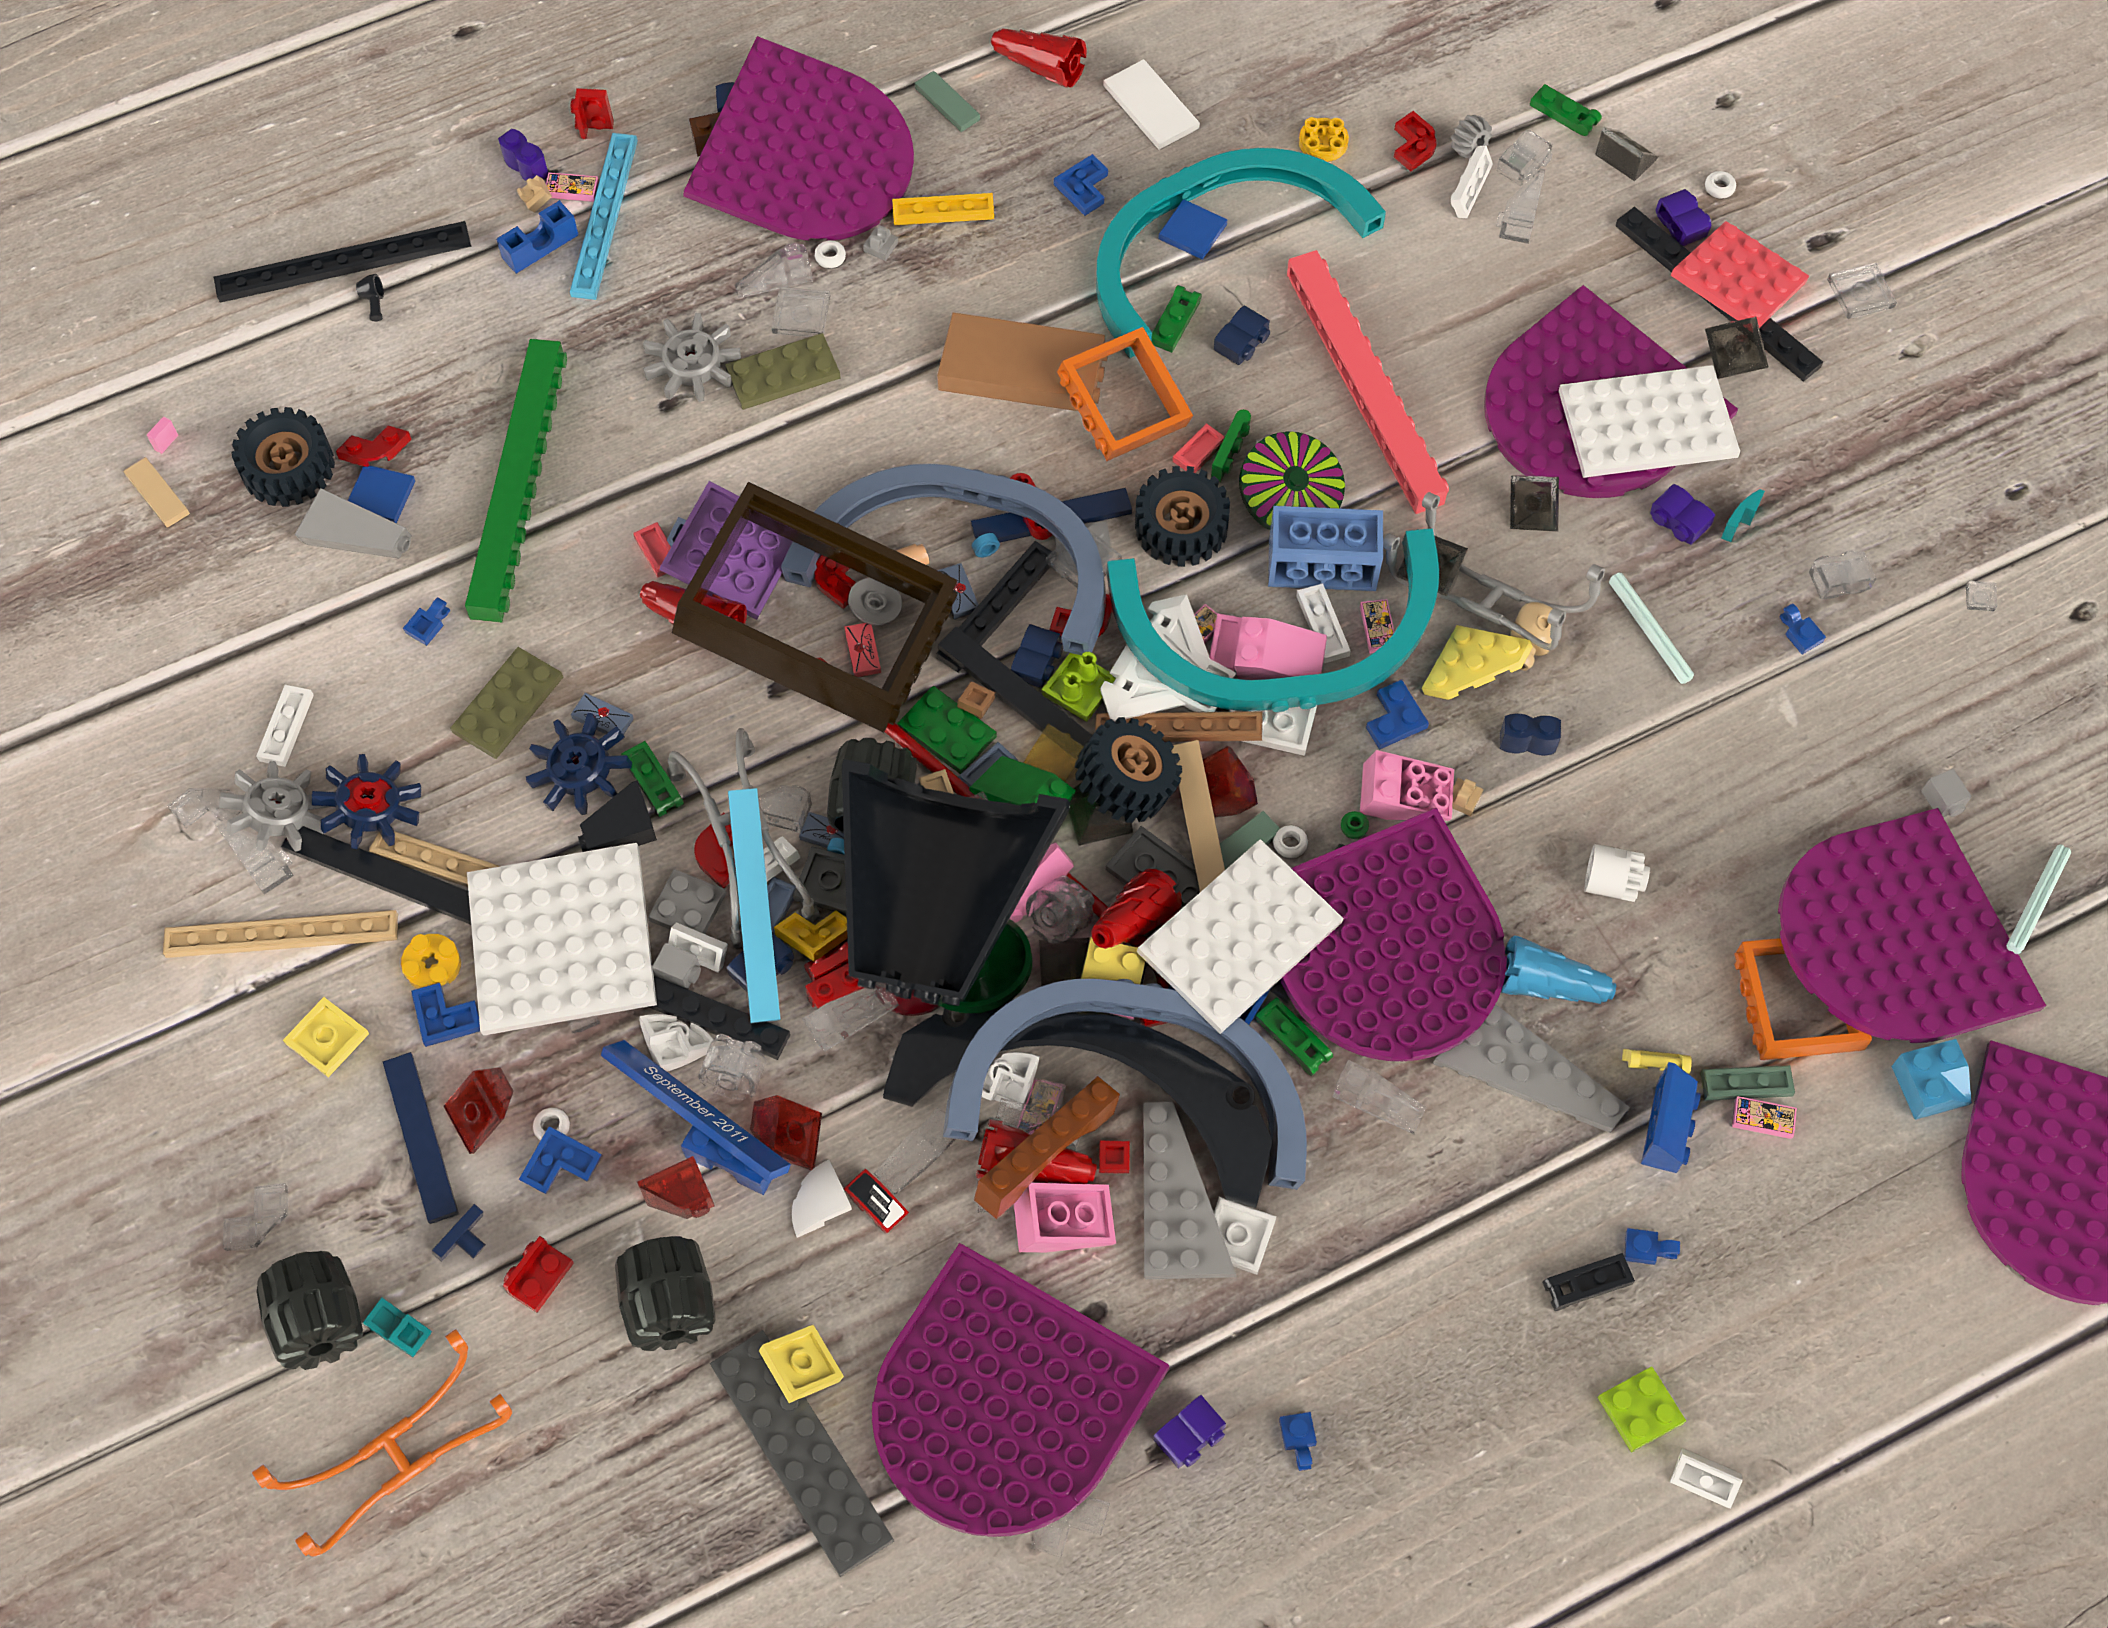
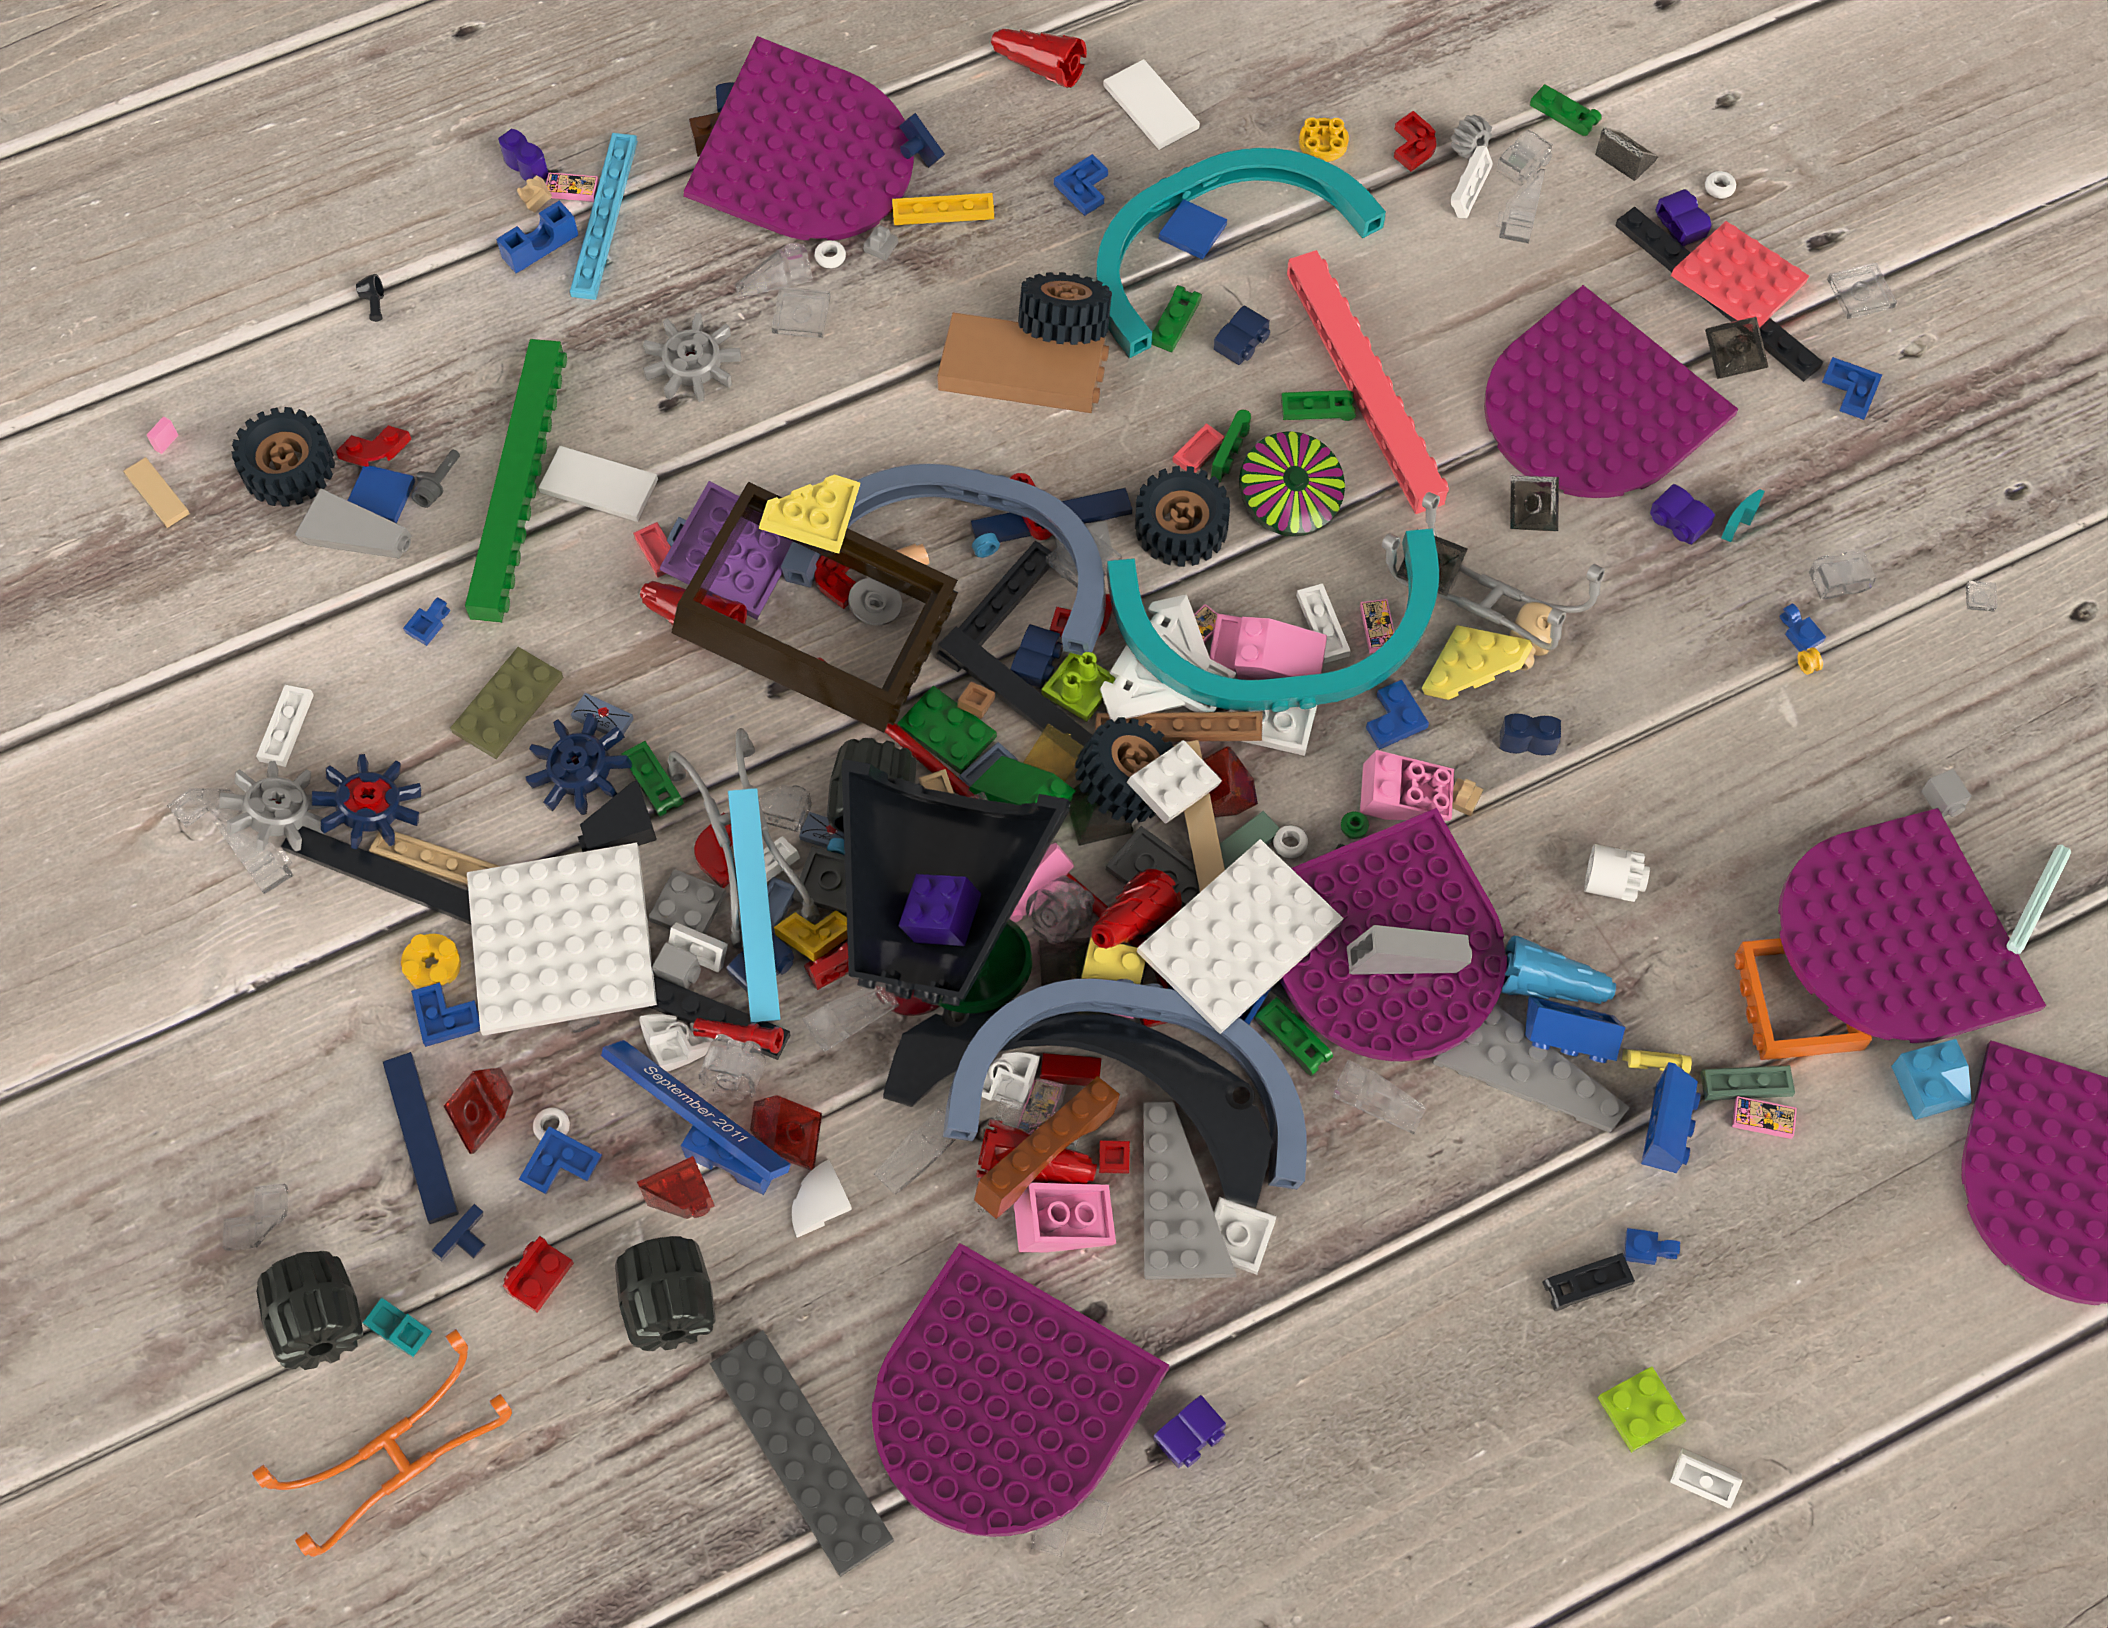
tan tile [163,910,398,958] -> none
black plate [213,221,472,303] -> none
light yellow plate [283,997,369,1078] -> none
red bracket [570,88,614,139] -> none
olive plate [725,333,841,410] -> none
light yellow plate [759,1325,844,1403] -> none
red bracket [805,963,864,1011] -> none
slope [843,1168,909,1234] -> none
coral tile [844,623,881,677] -> none
sand green tile [915,71,980,132] -> none
sand blue tile [938,563,979,619] -> none
orange window [1057,327,1193,461] -> none
medium blue brick [1268,506,1383,591] -> none
blue plate [1279,1412,1317,1471] -> none
white plate [1559,365,1740,478] -> none
light aqua axle [1609,572,1694,684] -> none
none -> dark grey piece [412,449,460,508]
none -> white tile [538,446,658,522]
none -> red pin [693,1018,784,1053]
none -> light yellow plate [759,474,860,554]
none -> dark blue tile [899,113,945,168]
none -> dark purple brick [899,874,981,946]
none -> black wheel [1018,272,1112,345]
none -> red slope [1040,1053,1102,1086]
none -> white plate [1127,740,1222,824]
none -> green plate [1281,390,1356,421]
none -> light grey slope [1347,925,1472,974]
none -> blue slope [1525,996,1626,1063]
none -> yellow bush [1797,647,1823,675]
none -> blue plate [1822,357,1882,420]

